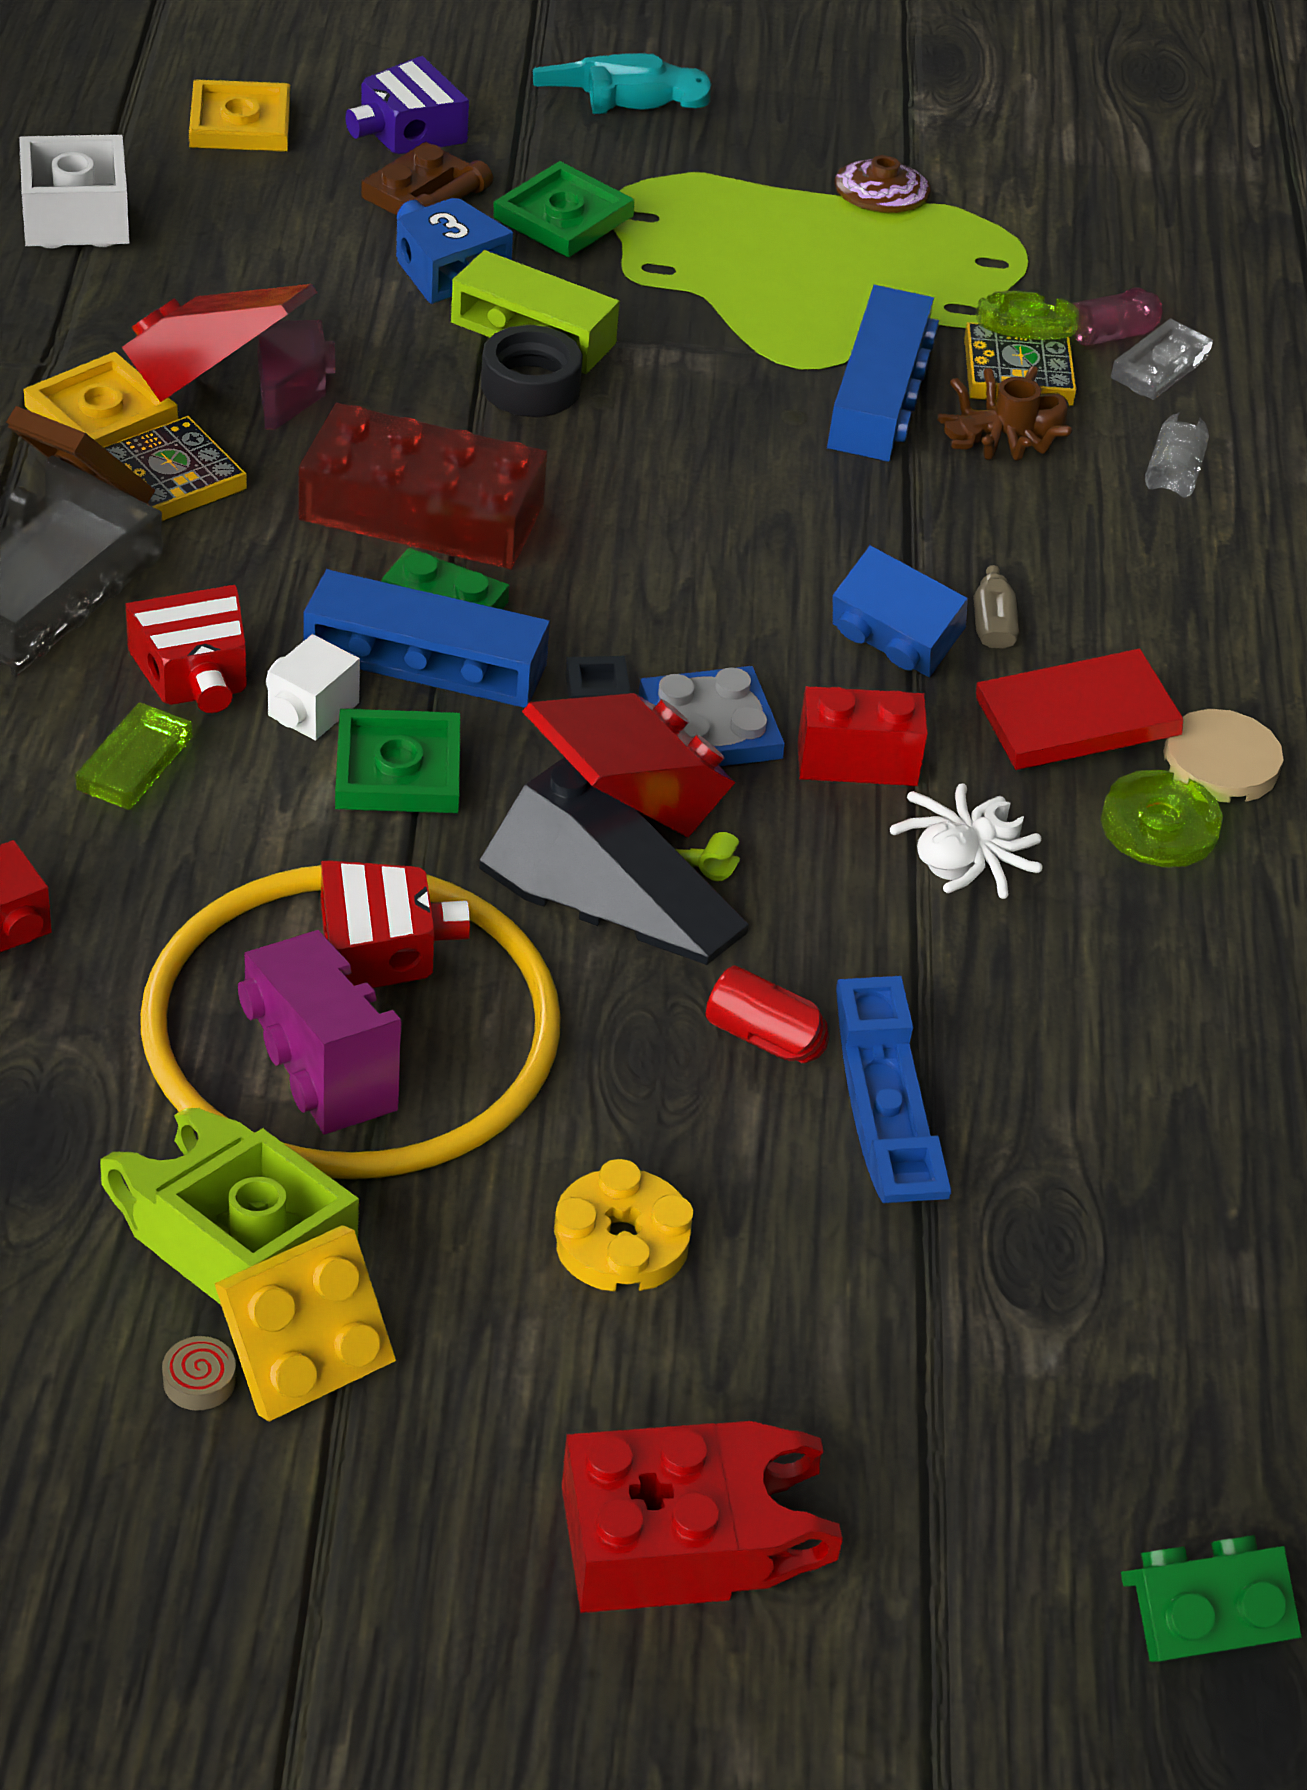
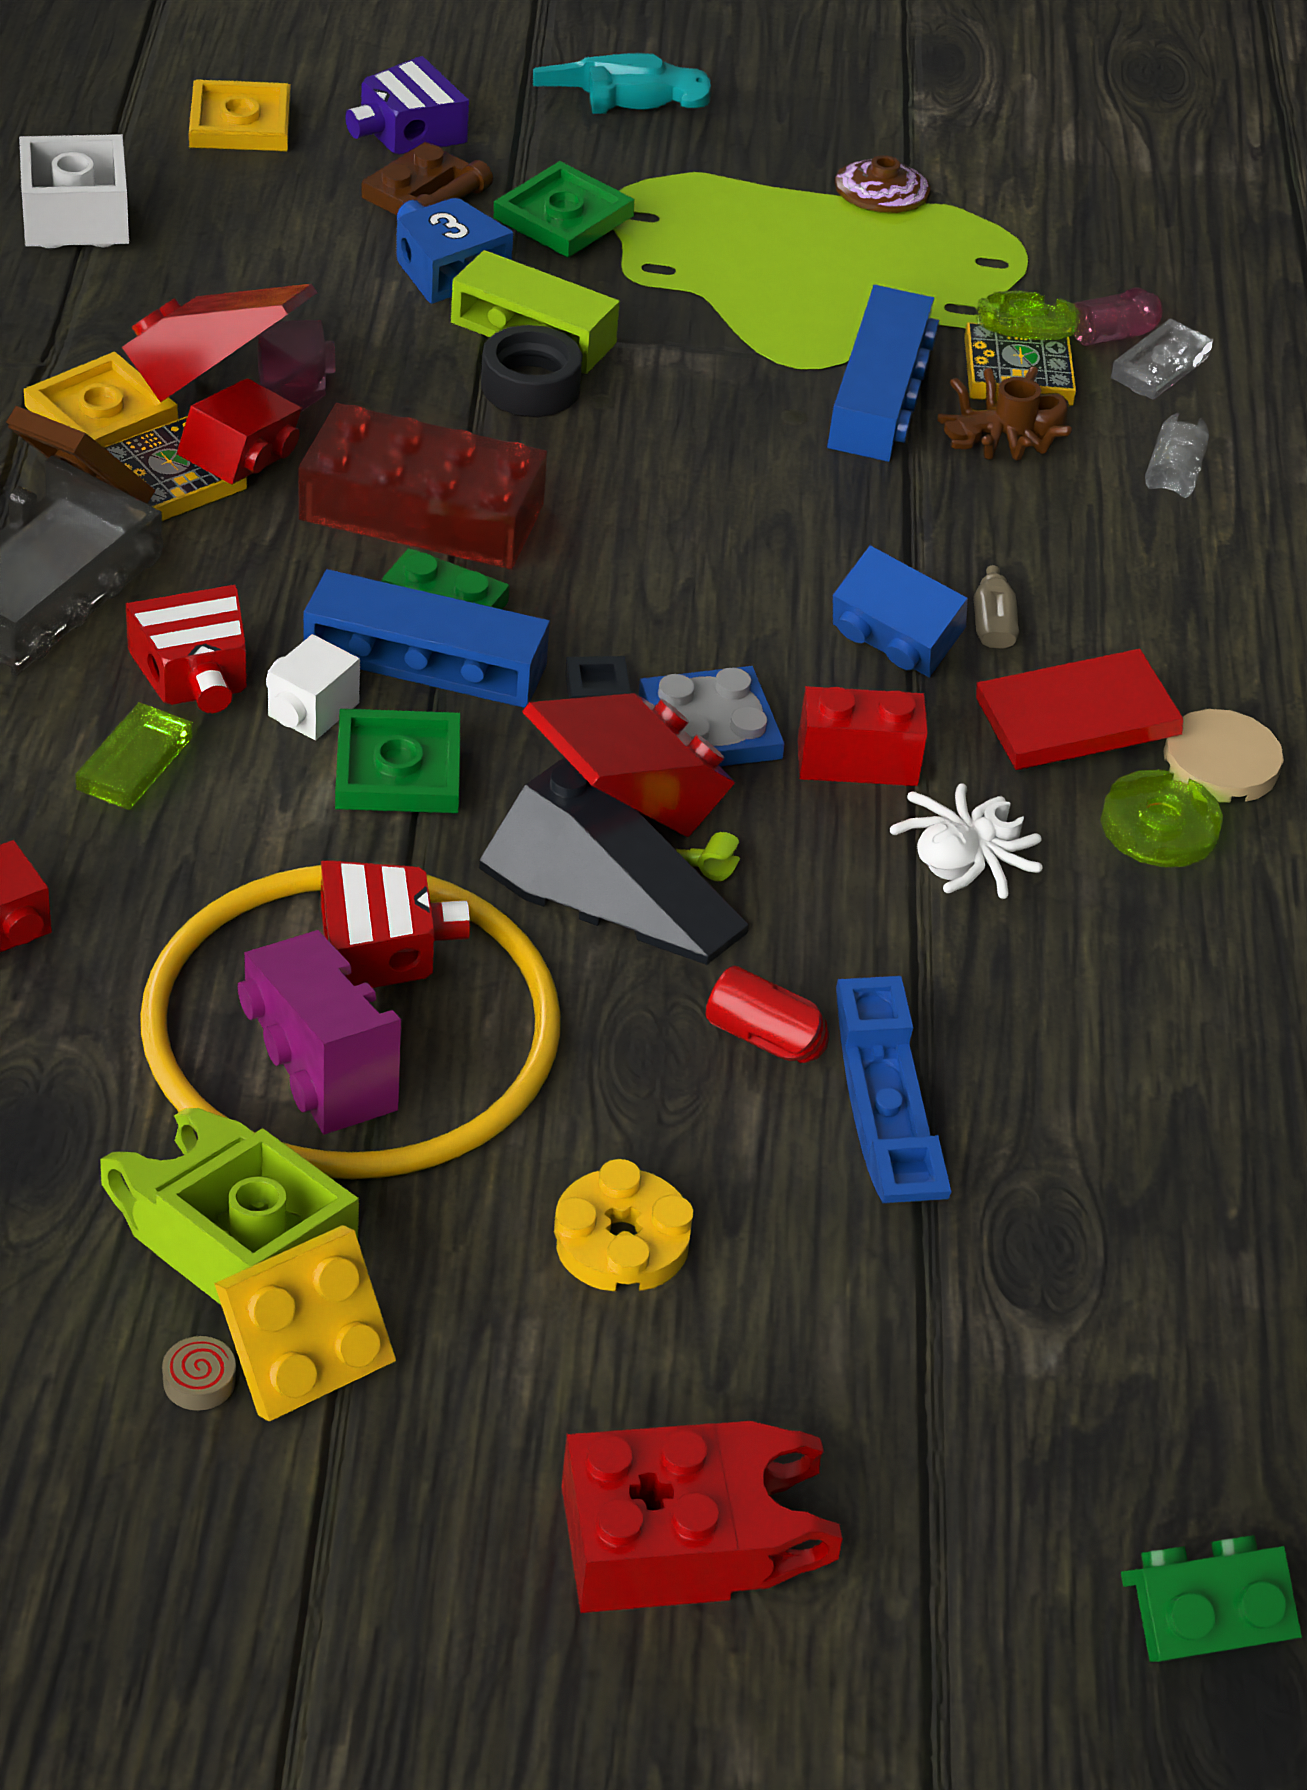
none -> red brick [176,378,302,485]

